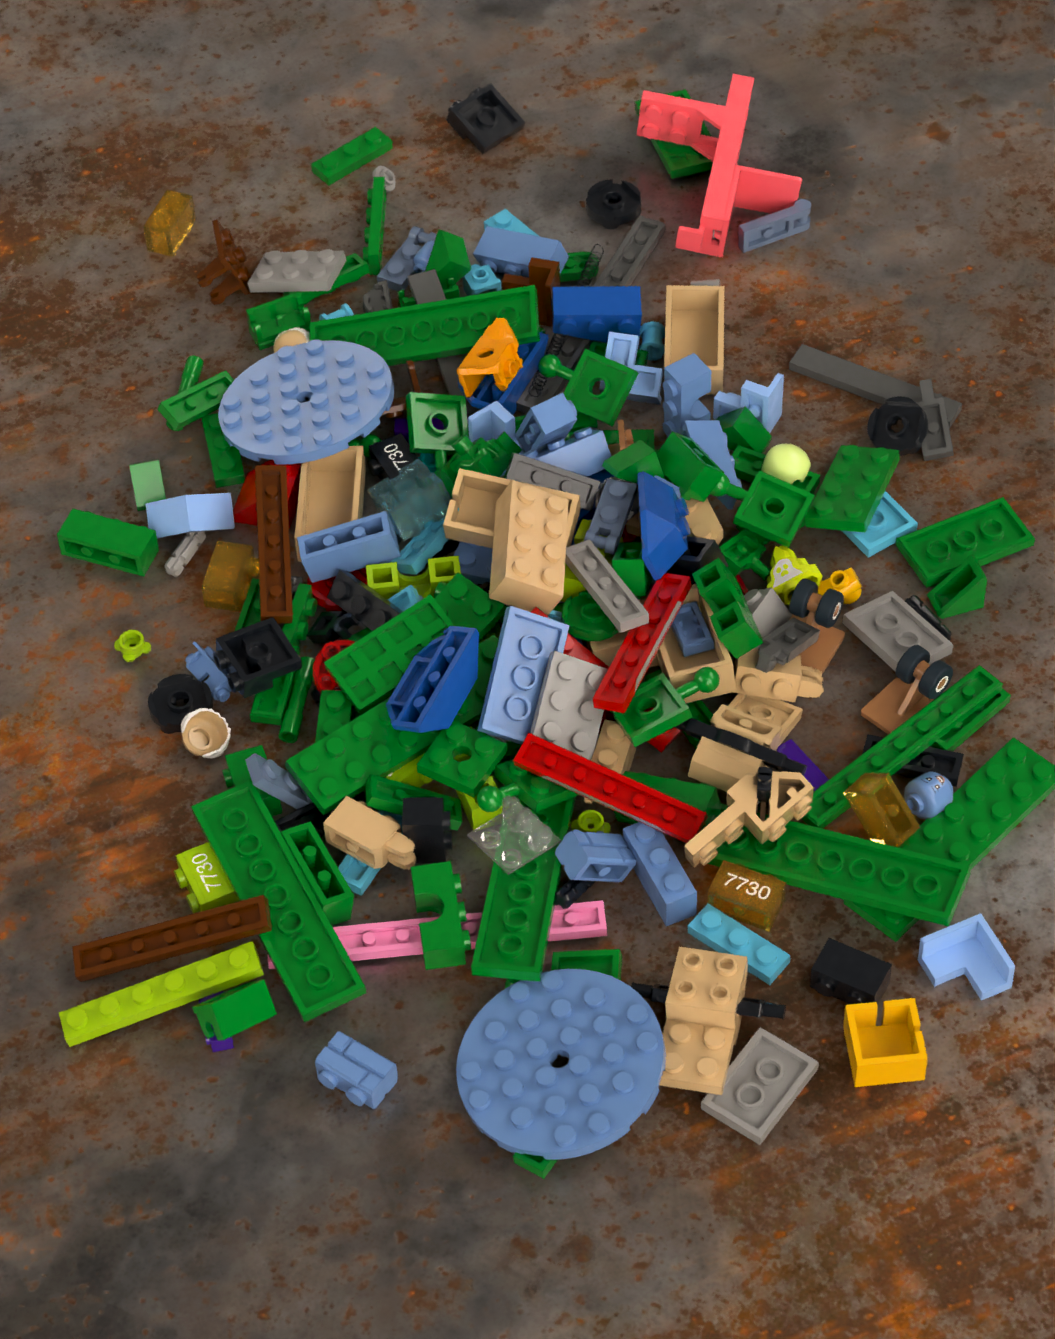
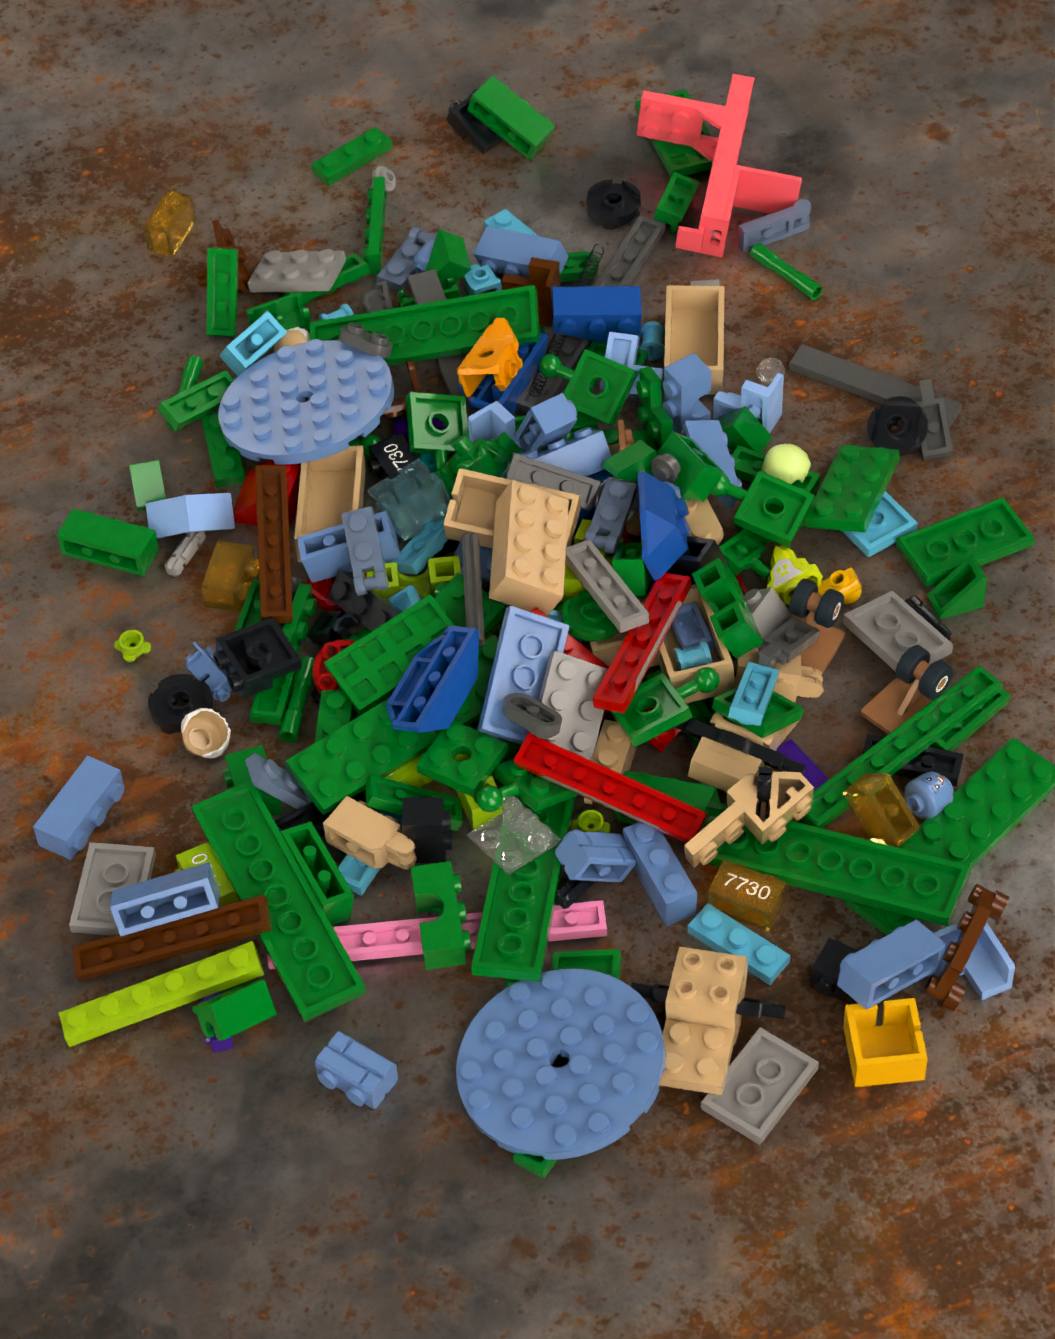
none -> medium blue brick [33,755,125,860]
none -> light grey plate [69,842,156,936]
none -> medium blue brick [109,862,220,936]
none -> green plate [206,247,238,336]
none -> medium azure slope [219,311,287,376]
none -> dark grey plate [338,322,393,358]
none -> sand blue plate [341,506,389,596]
none -> dark grey axle [462,533,485,648]
none -> green brick [467,76,555,160]
none -> dark grey plate [503,693,562,739]
none -> green plate [636,366,673,447]
none -> dark grey plate [651,453,680,483]
none -> green hinge [653,172,700,235]
none -> medium azure bush [674,640,713,671]
none -> green tile [712,687,804,738]
none -> medium azure plate [728,662,780,726]
none -> green piece [750,243,823,300]
none -> clear plate [756,358,785,385]
none -> medium blue brick [837,919,946,1010]
none -> reddish brown plate [924,884,1009,1012]

